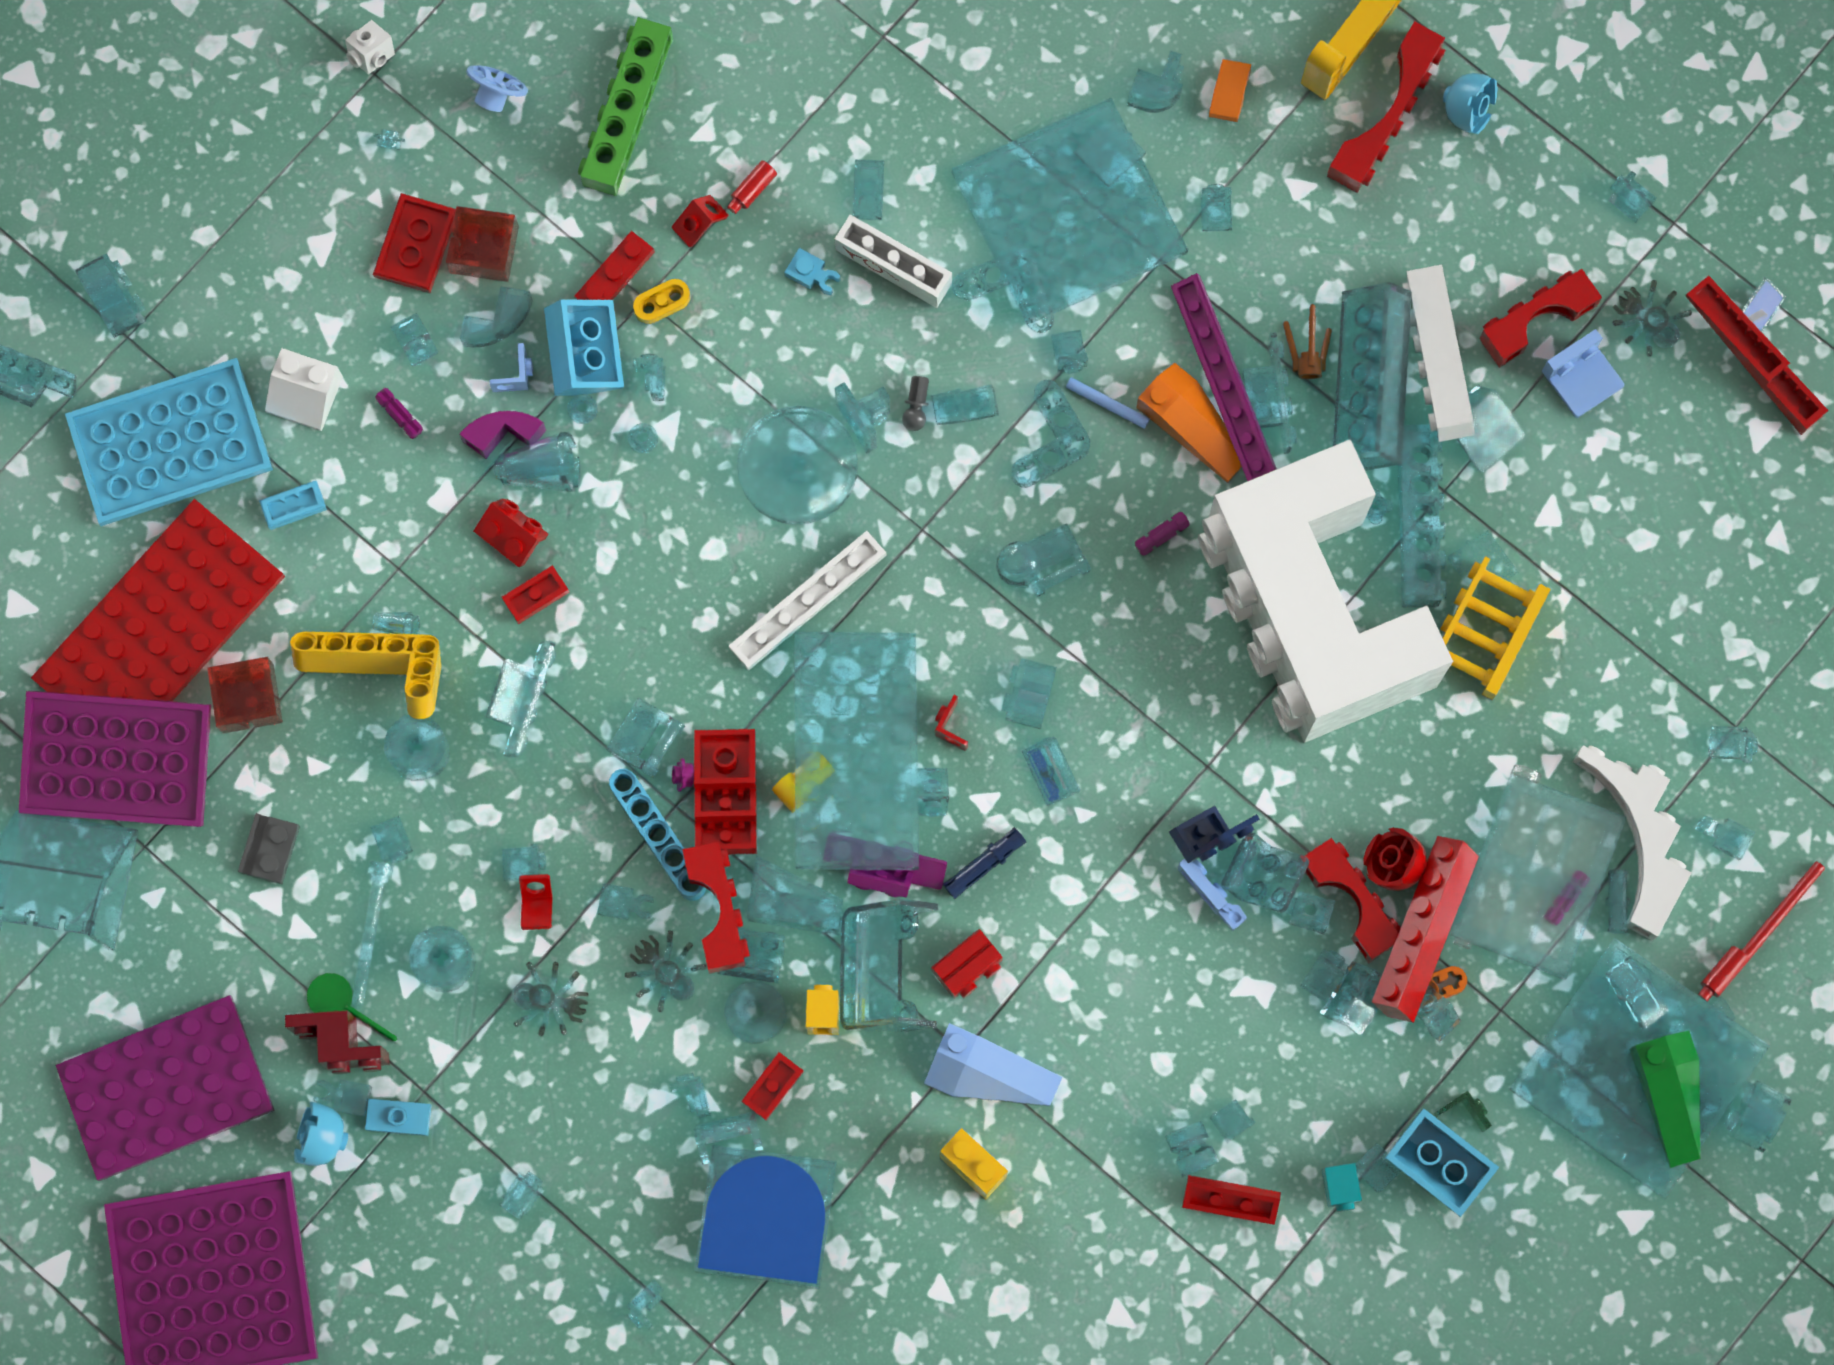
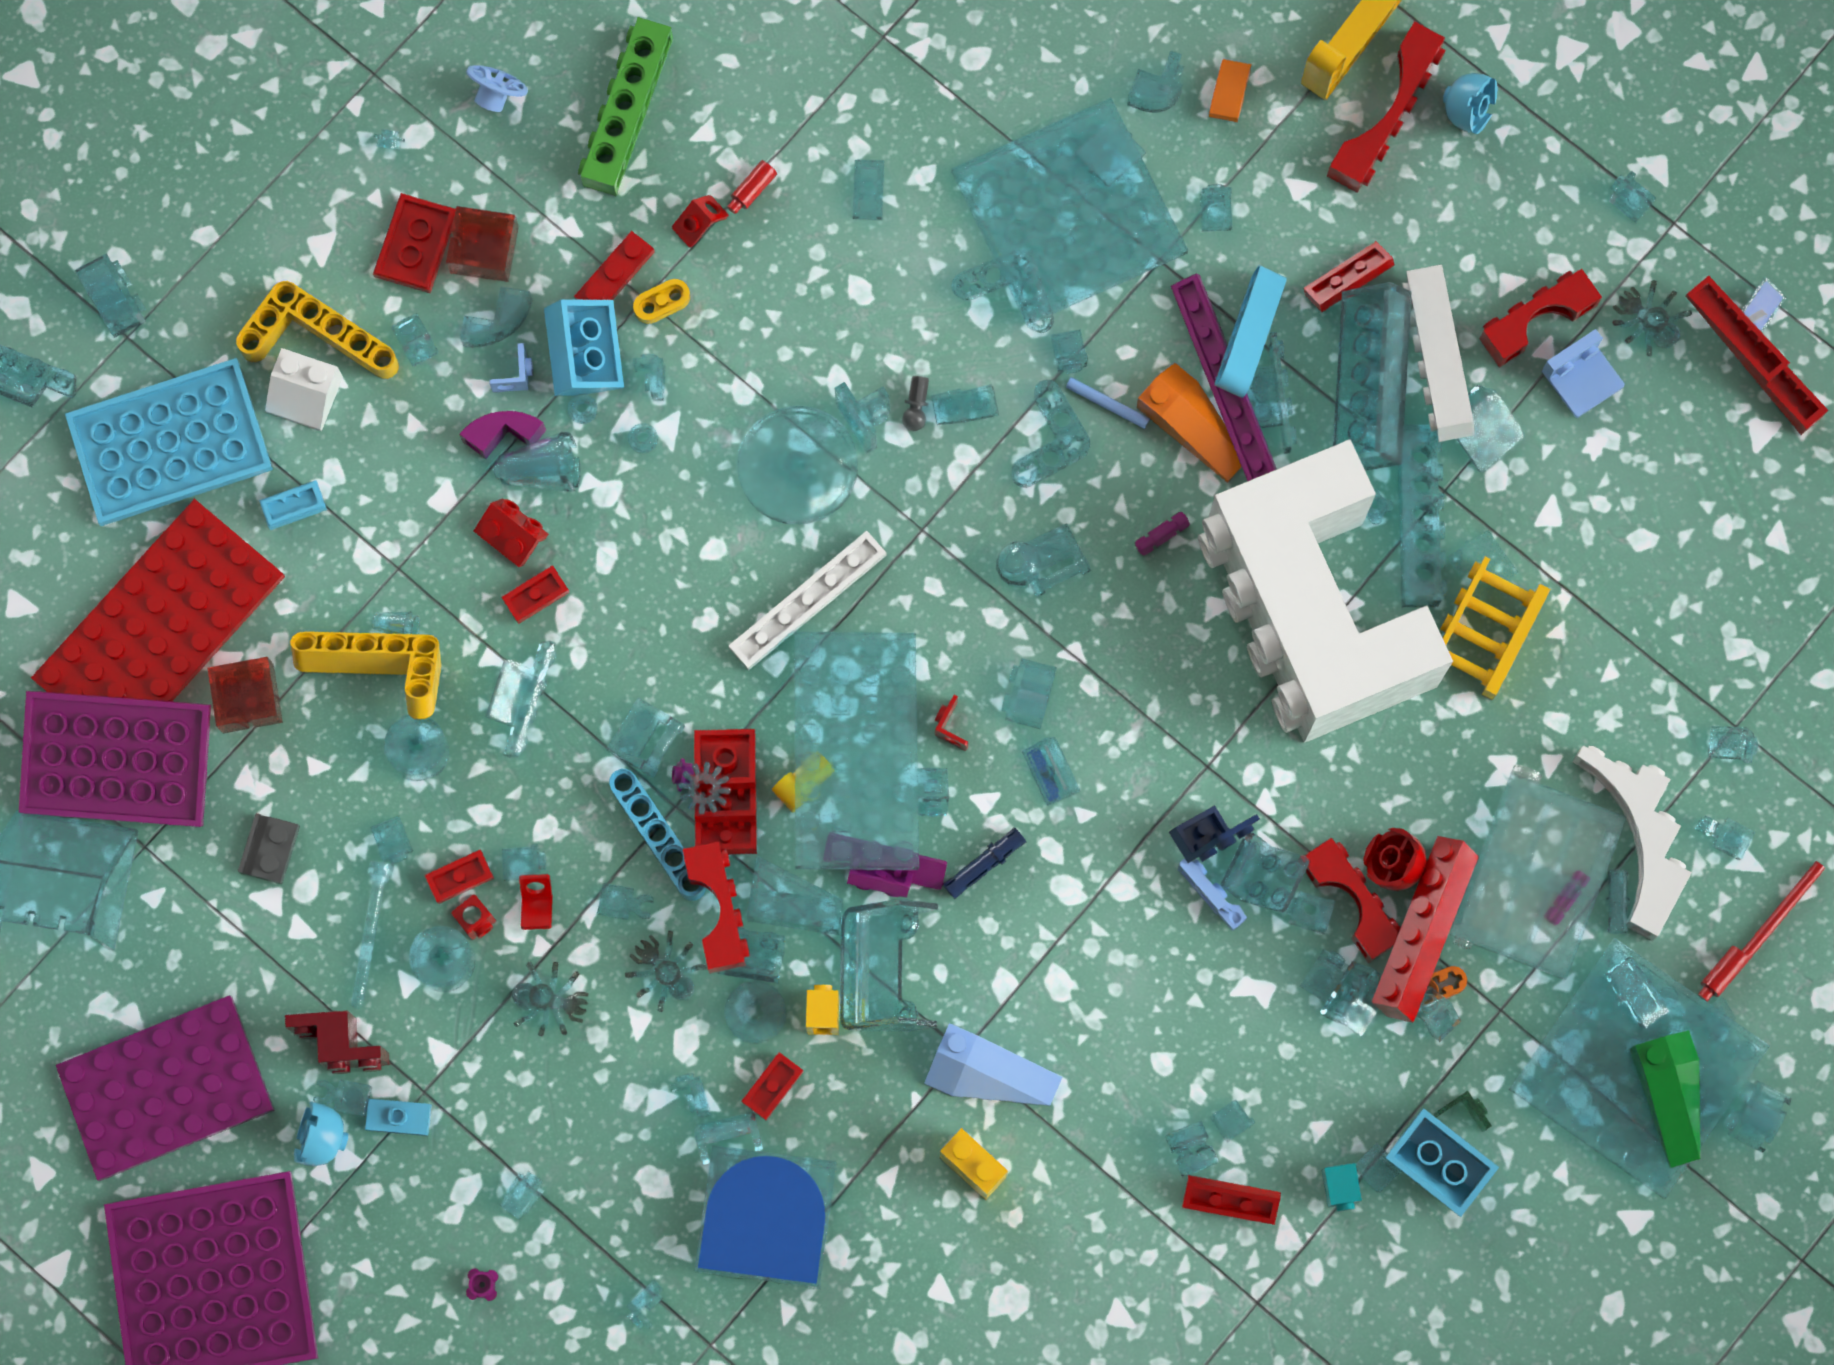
green piece [307,973,397,1042] -> none
white brick [345,20,395,75] -> none
magenta axle [375,388,423,439] -> none
medium azure plate [784,248,840,295] -> none
white brick [835,215,952,308] -> none
red brick [931,929,1003,999] -> none
dark orange plant [1283,304,1332,379] -> none
none -> yellow beam [236,281,399,379]
none -> red plate [425,849,494,904]
none -> red bracket [451,895,496,940]
none -> magenta plate [466,1268,499,1301]
none -> clear light blue gear [678,762,731,814]
none -> medium azure beam [1215,265,1287,398]
none -> plate [1303,241,1395,312]

